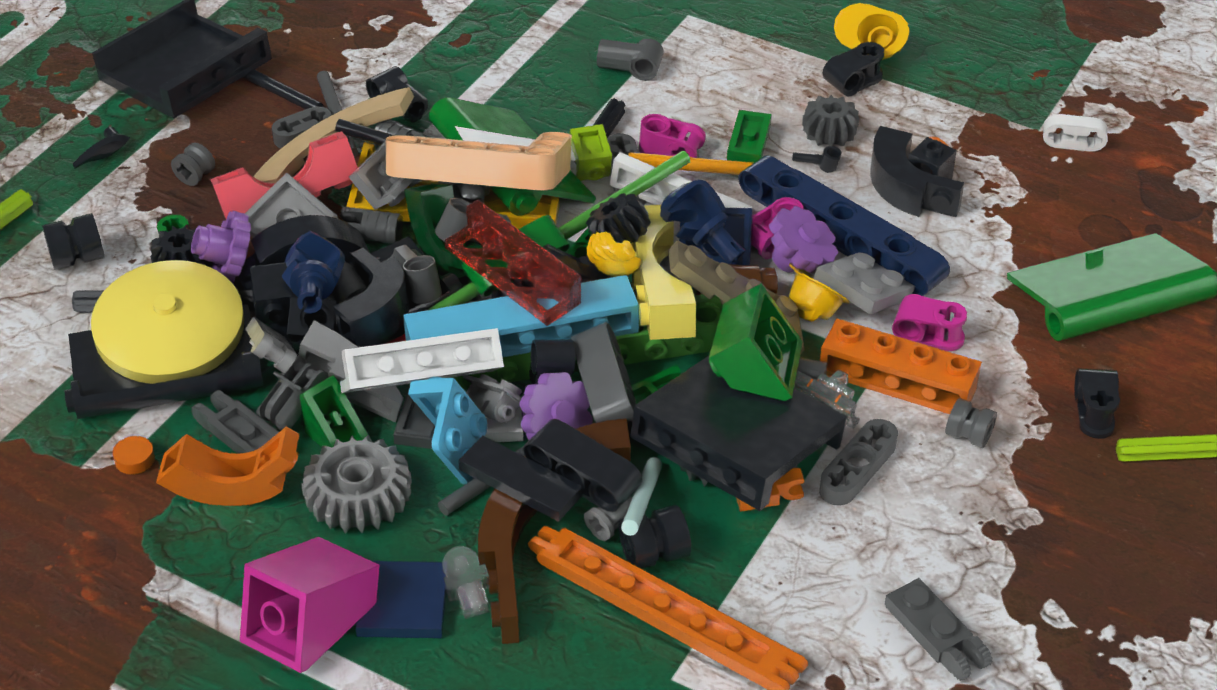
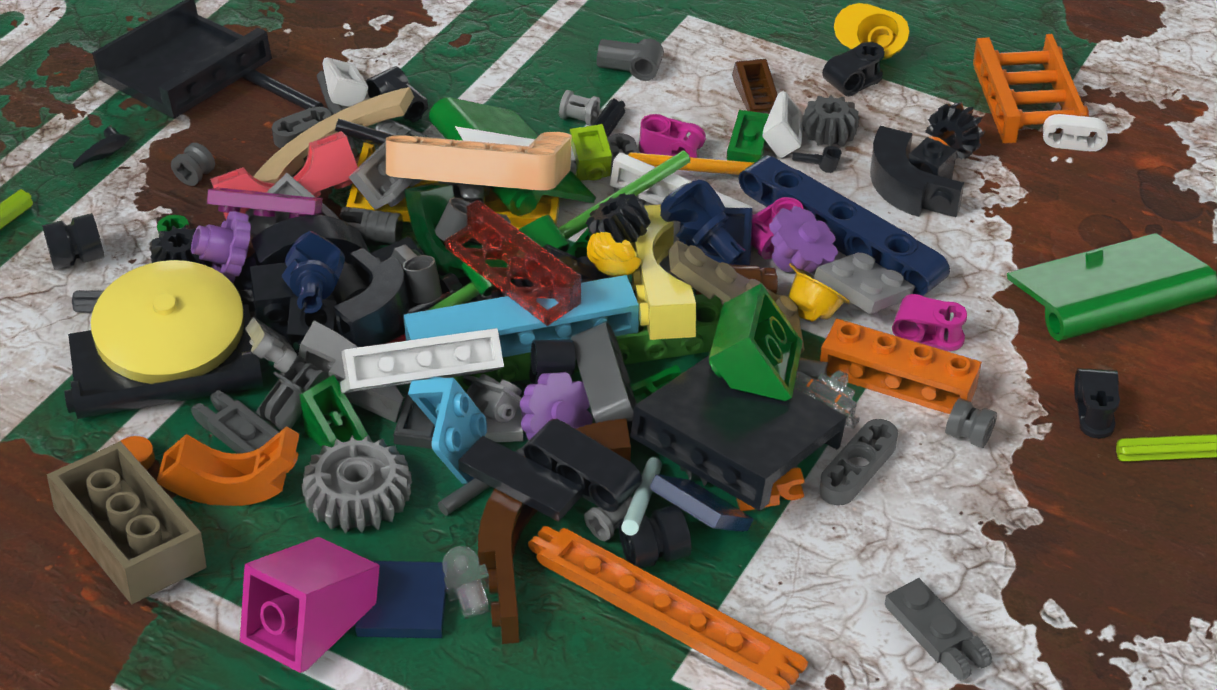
none -> dark tan brick [47,441,206,605]
none -> magenta plate [207,187,323,219]
none -> white slope [322,57,368,107]
none -> light grey bush [559,90,600,126]
none -> dark blue tile [650,474,754,532]
none -> reddish brown slope [732,59,778,114]
none -> white slope [763,91,802,158]
none -> black gear [925,102,986,160]
none -> orange fence [973,34,1089,143]

